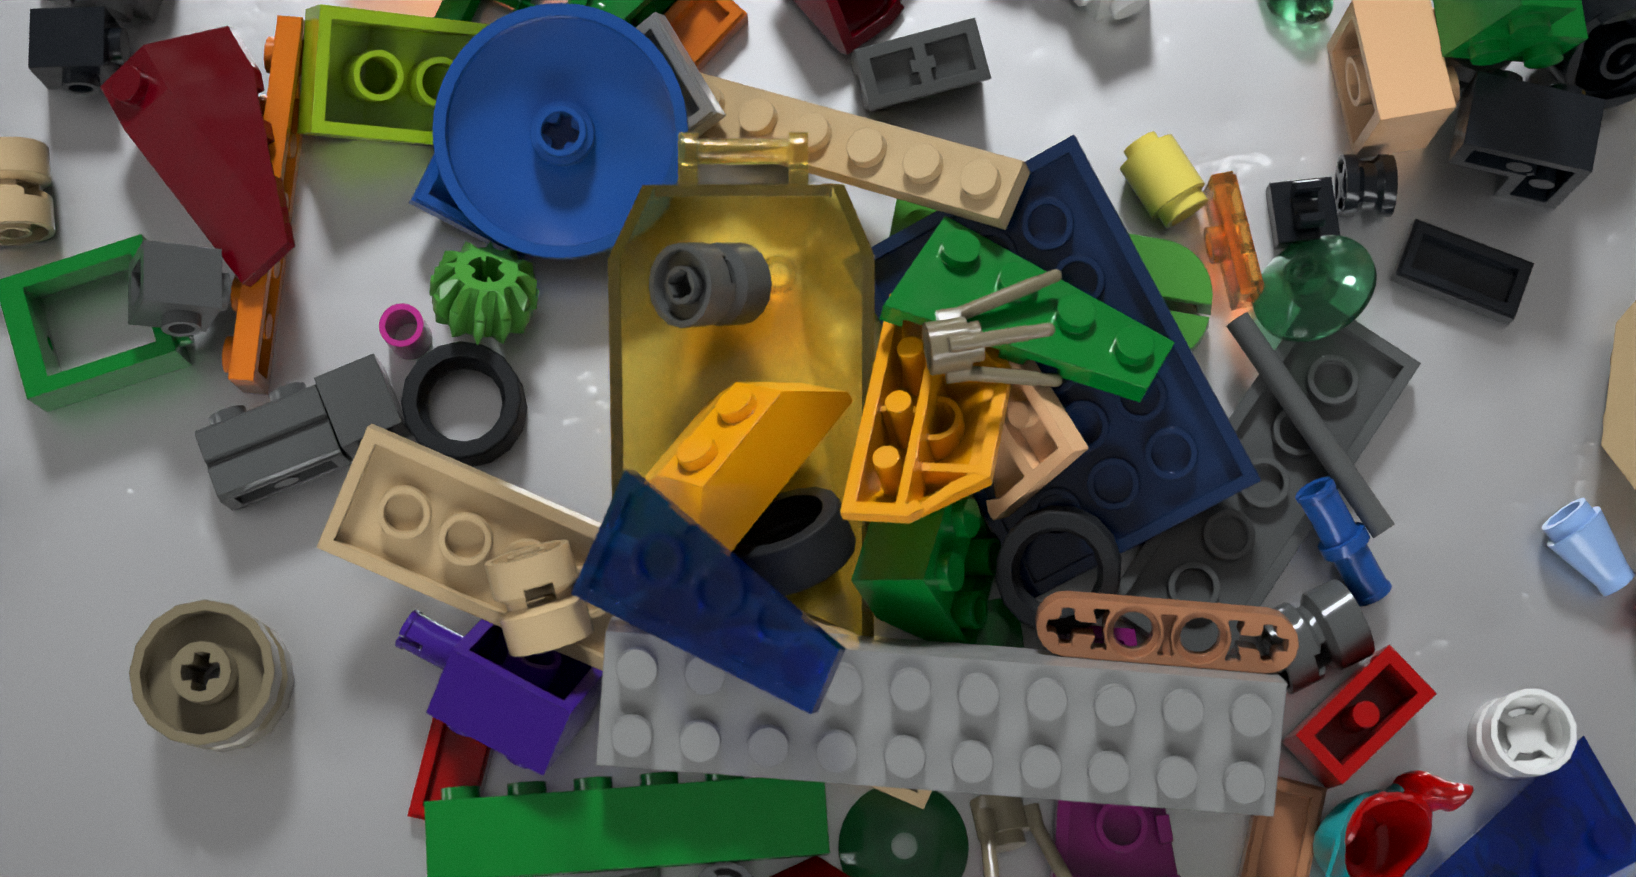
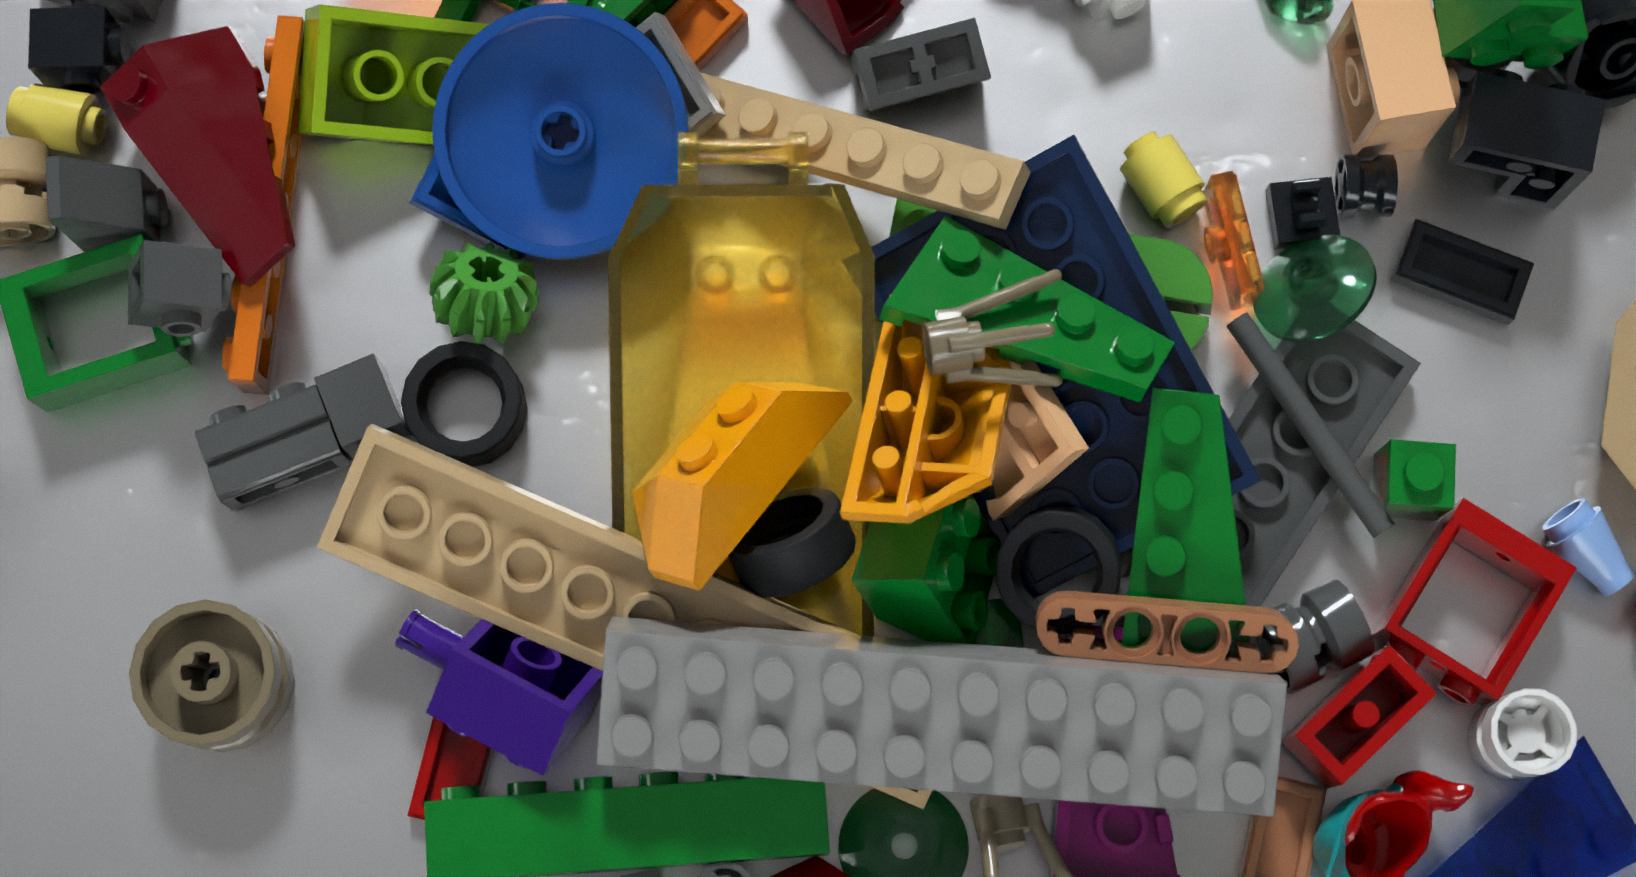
dark pink hinge [379,303,432,360] -> none
tan wheel [484,539,594,657] -> none
clear blue wing [571,469,846,714] -> none
dark grey wheel [649,242,772,328] -> none
blue pin [1295,477,1392,607] -> none
none -> light yellow brick [6,83,107,155]
none -> dark grey slope [46,155,168,252]
none -> green wing [1122,387,1251,655]
none -> red window [1372,498,1577,707]
none -> green brick [1373,439,1456,521]

